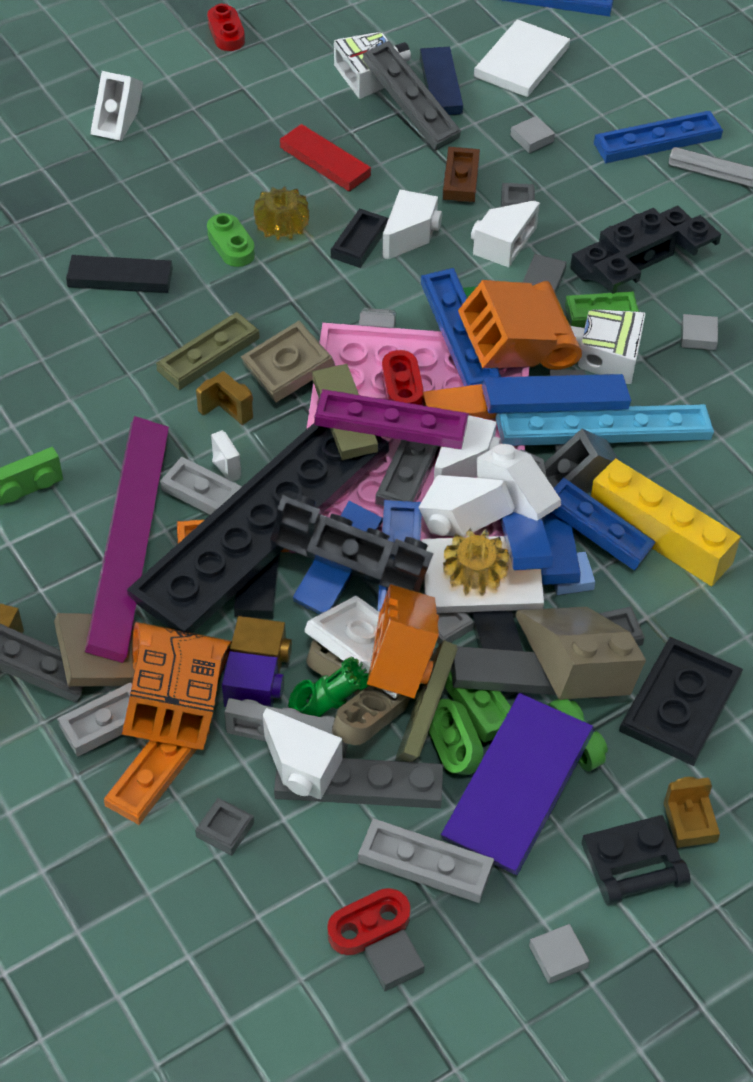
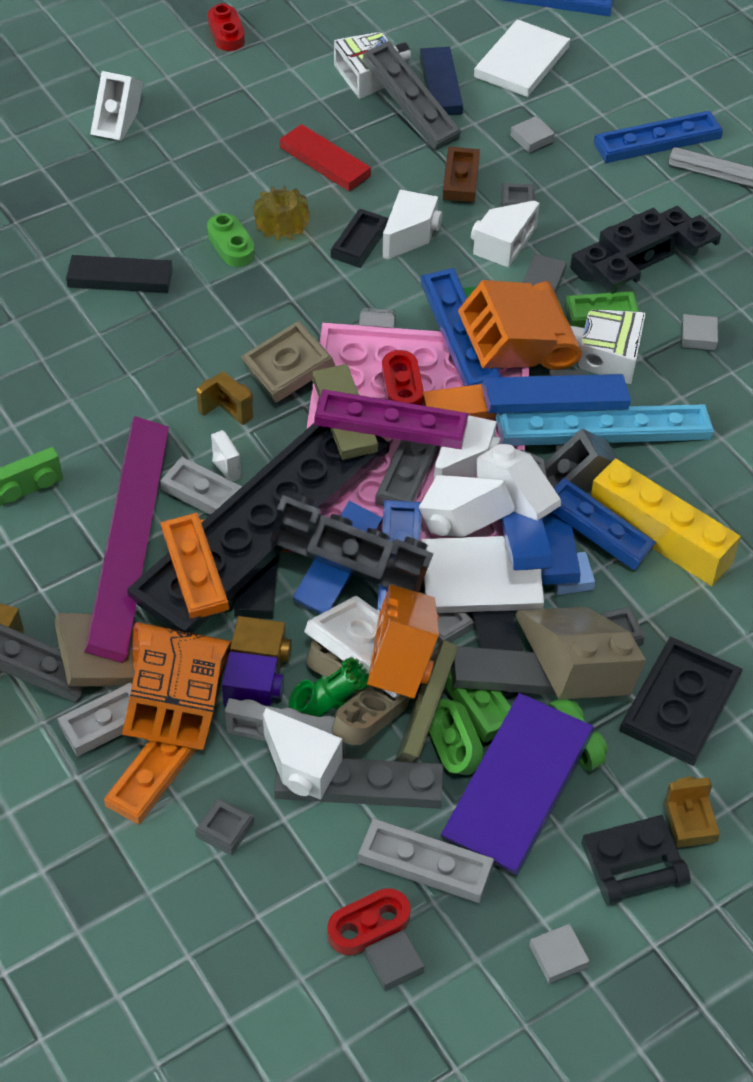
olive tile [156,312,260,390] -> none
clear yellow gear [443,528,509,596] -> none
none -> orange tile [160,512,229,619]

